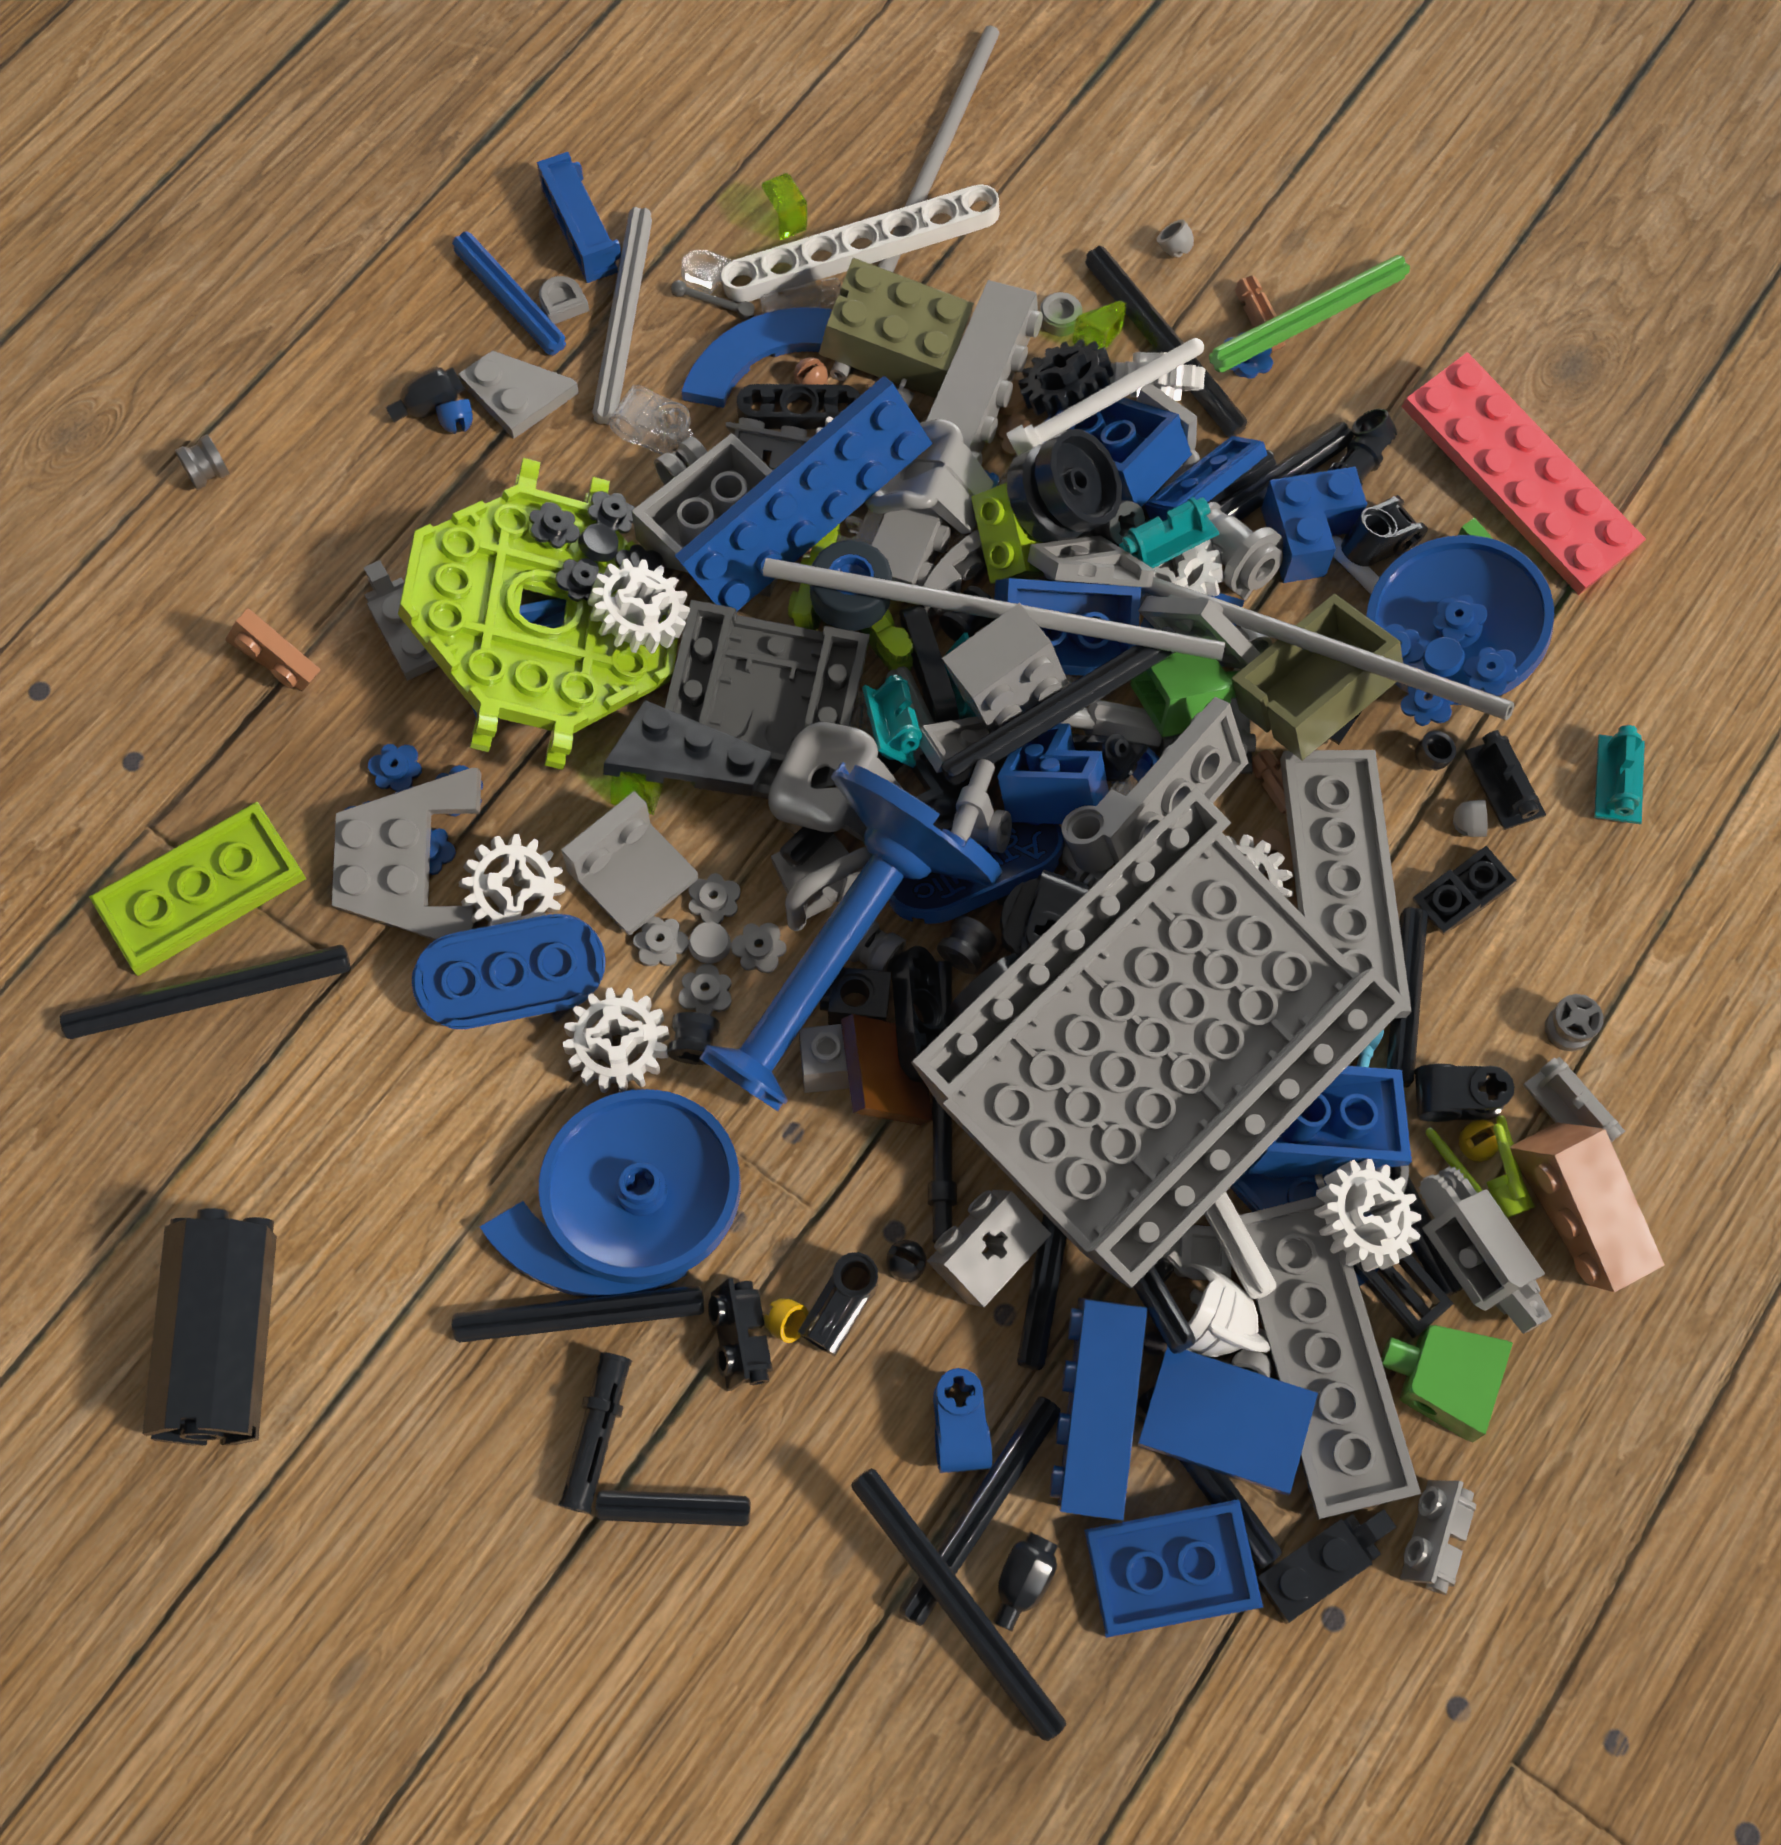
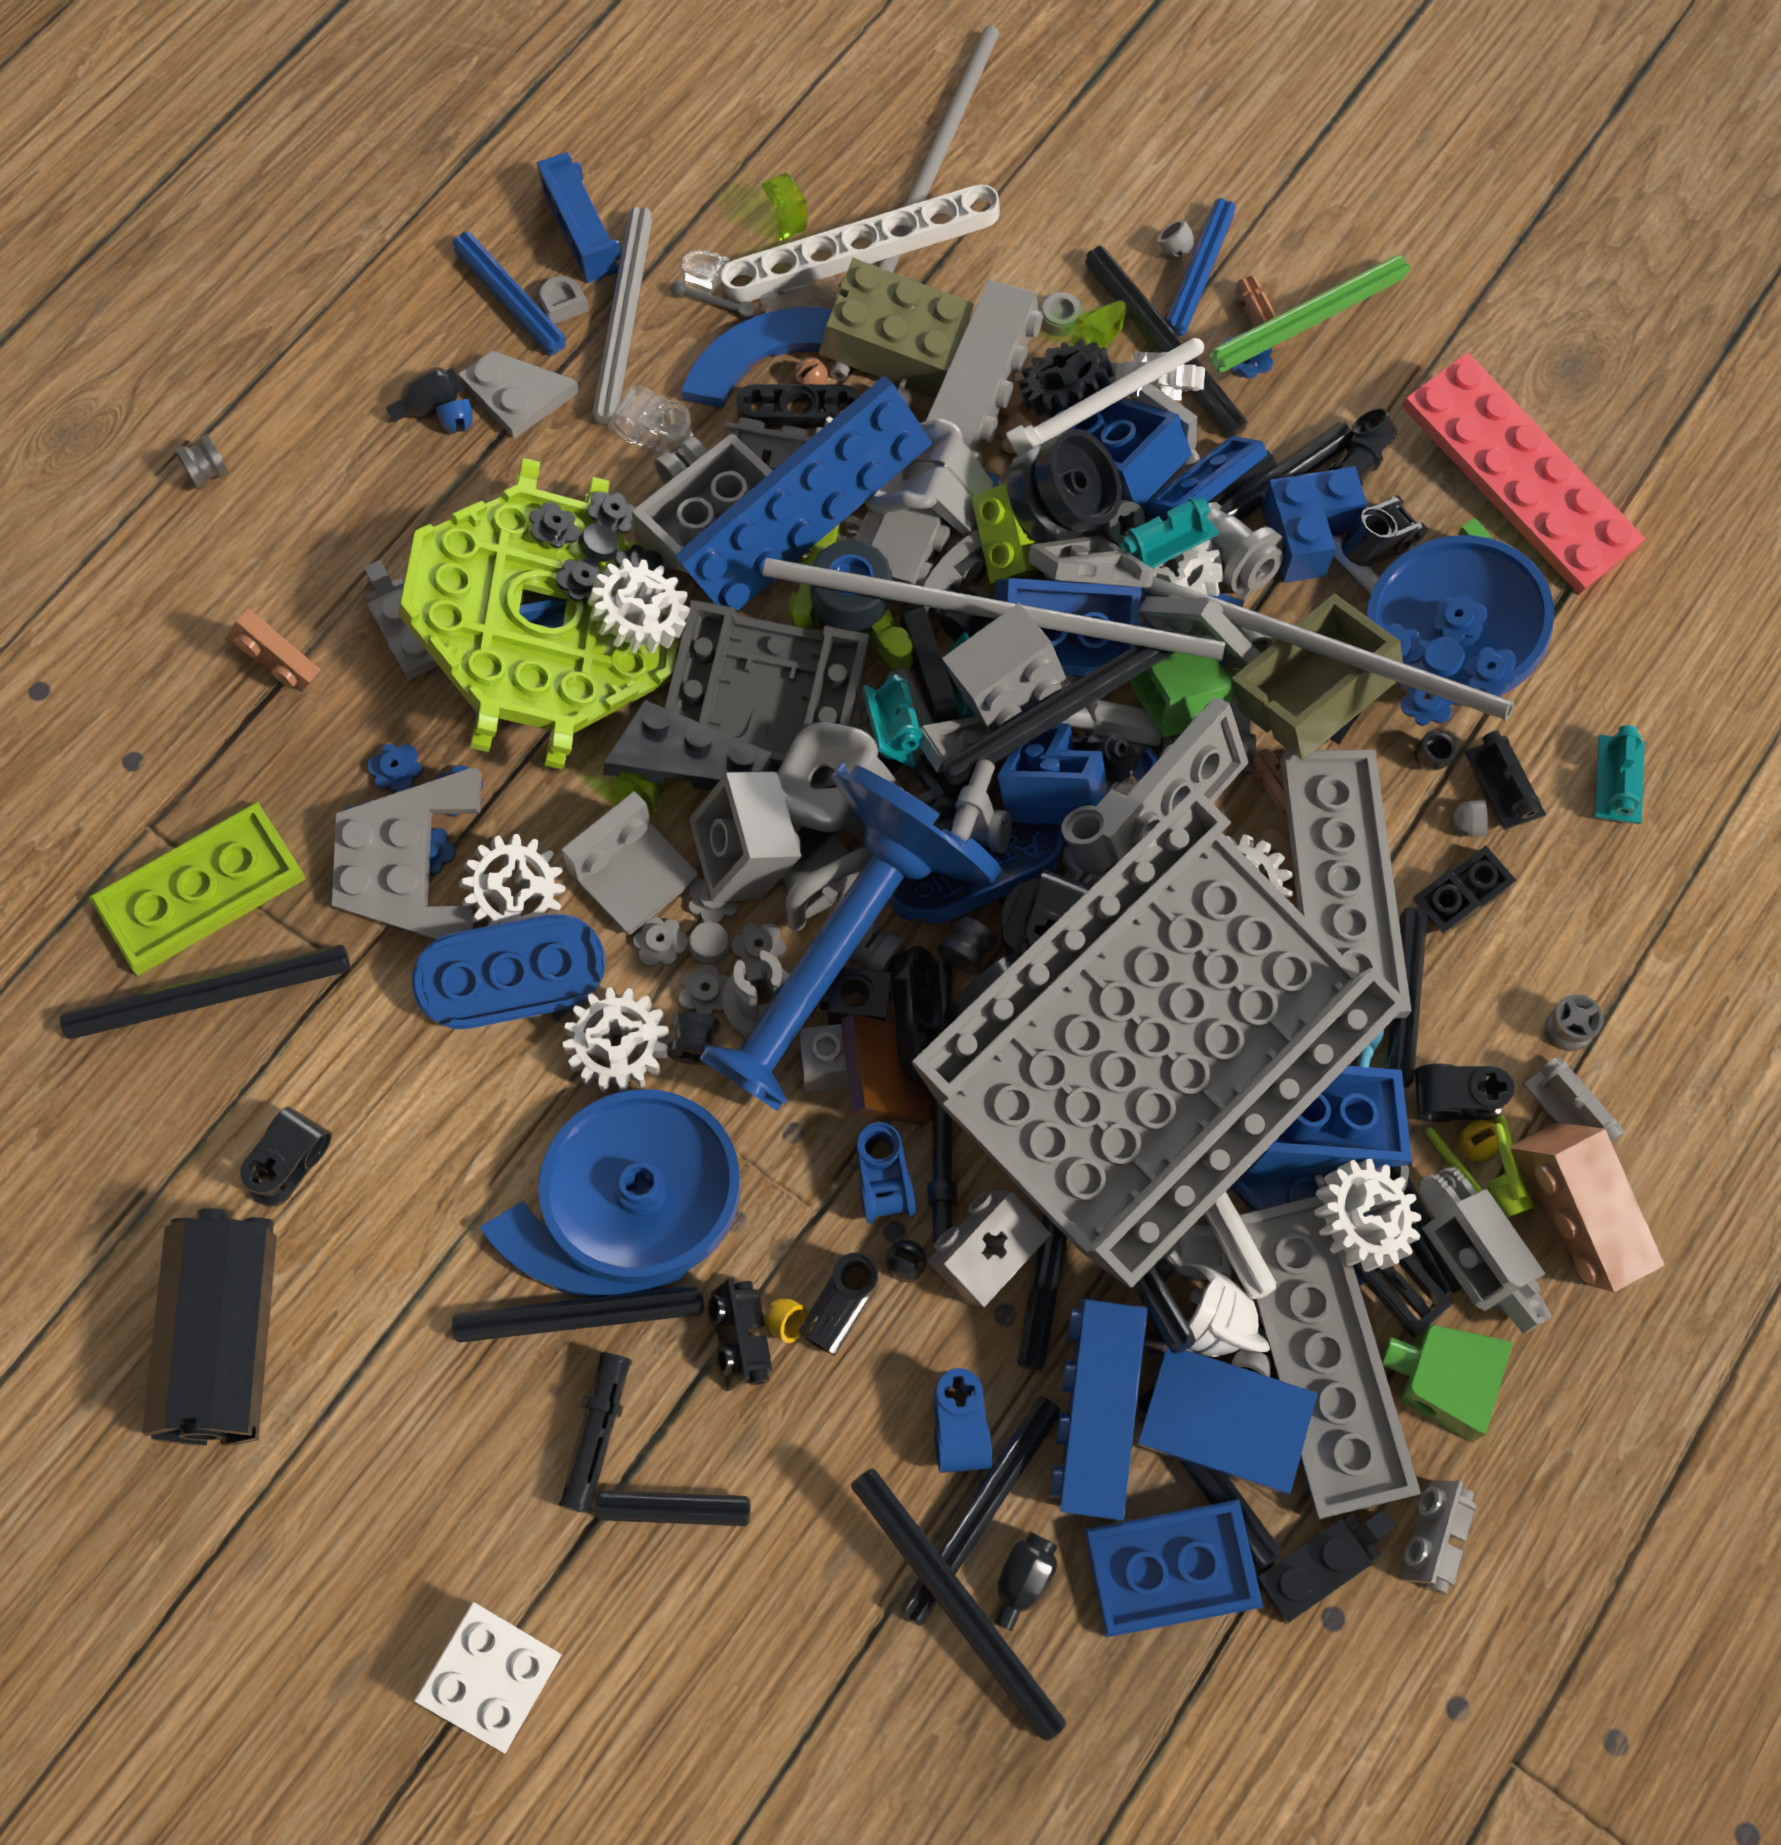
none -> black piece [240,1106,332,1207]
none -> white hinge [414,1602,562,1753]
none -> light grey brick [689,772,801,902]
none -> light grey piece [722,950,790,1040]
none -> blue piece [857,1122,916,1223]
none -> blue axle [1166,198,1236,337]

